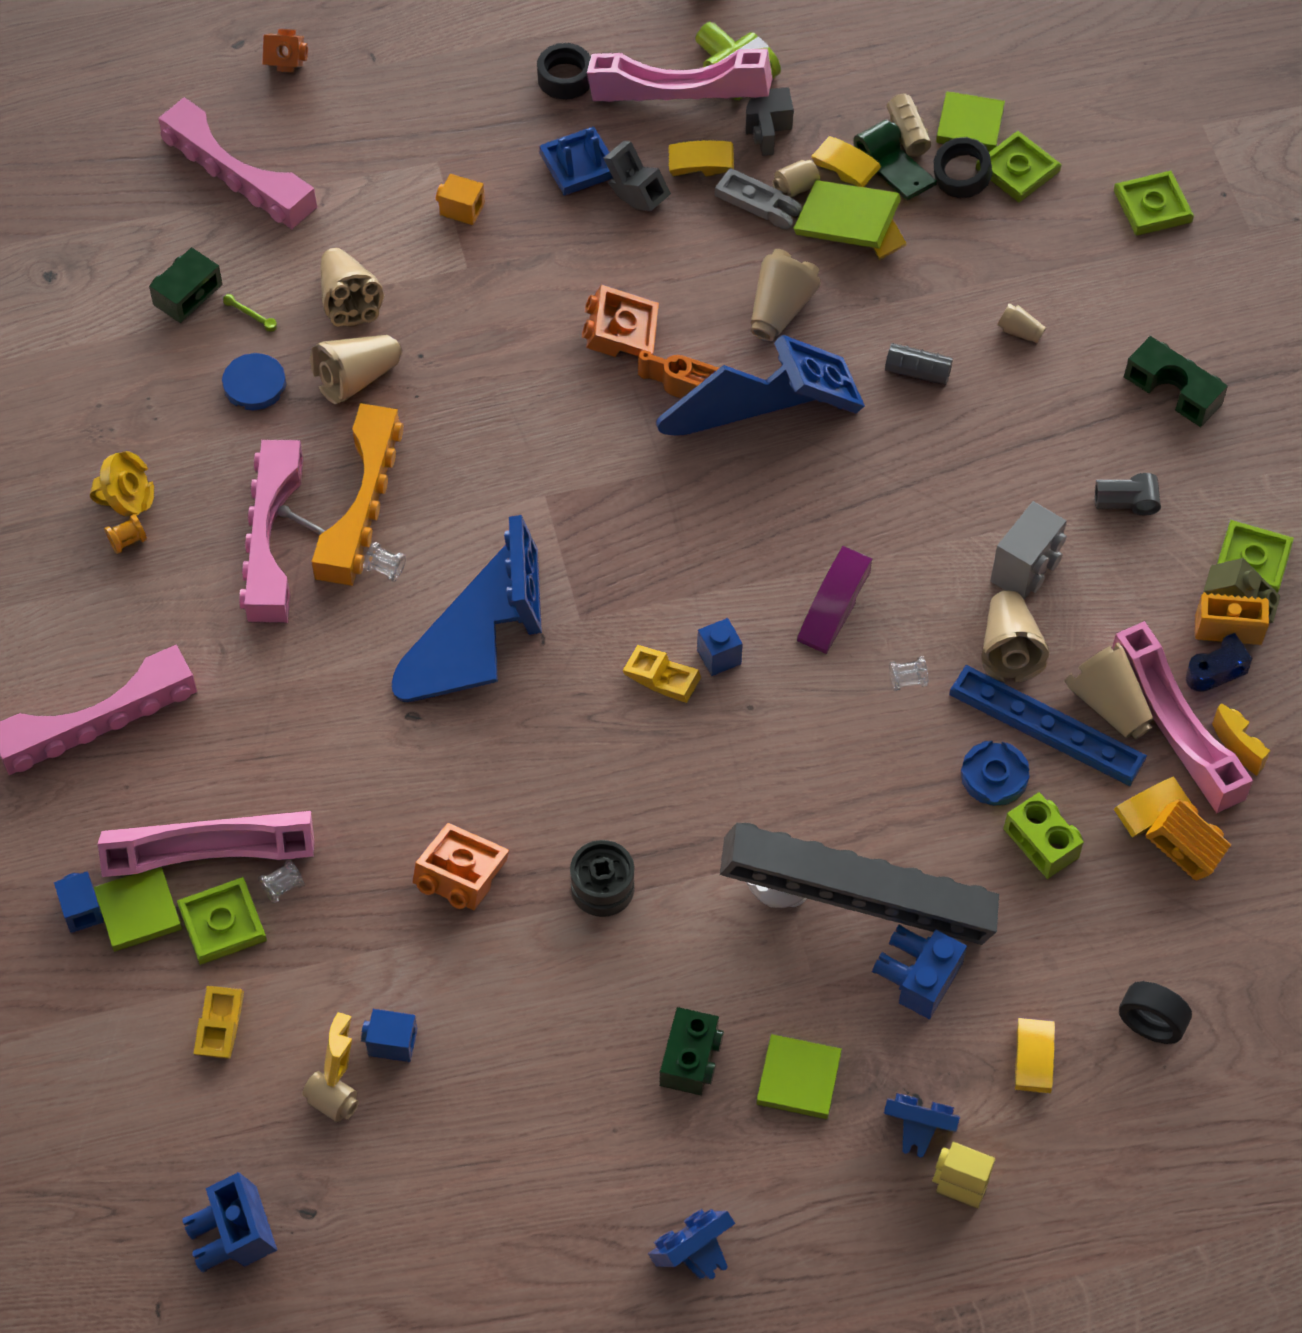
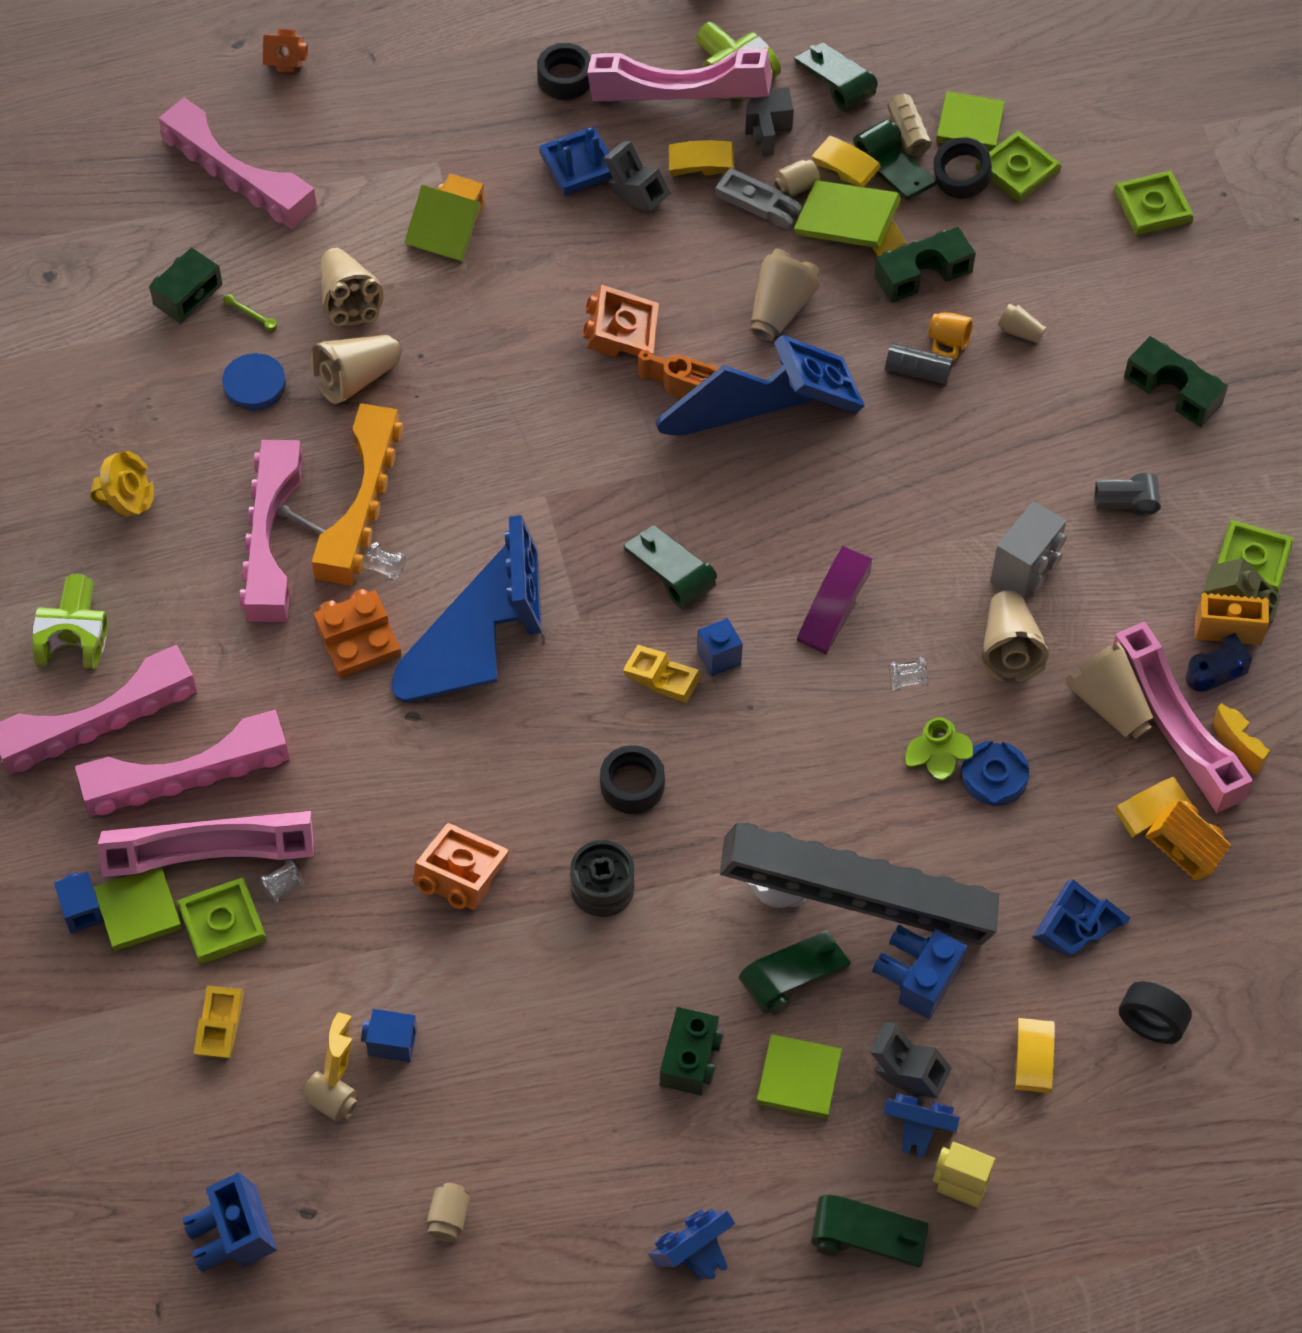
light orange bush [104,514,147,554] -> none
blue tile [949,665,1147,786] -> none
lime brick [1003,792,1084,879] -> none
none -> lime connector [33,574,108,669]
none -> bright pink arch [75,709,290,817]
none -> orange plate [313,589,402,679]
none -> lime tile [404,184,481,262]
none -> tan brick [426,1183,471,1242]
none -> black tyre [600,745,665,814]
none -> door [623,525,717,609]
none -> dark green door [739,930,851,1015]
none -> door [794,42,878,111]
none -> dark green door [811,1195,928,1267]
none -> dark grey brick [870,1022,952,1098]
none -> dark green arch [874,227,976,303]
none -> lime plate [905,717,973,781]
none -> light orange piece [928,312,973,361]
none -> blue slope [1032,879,1130,956]

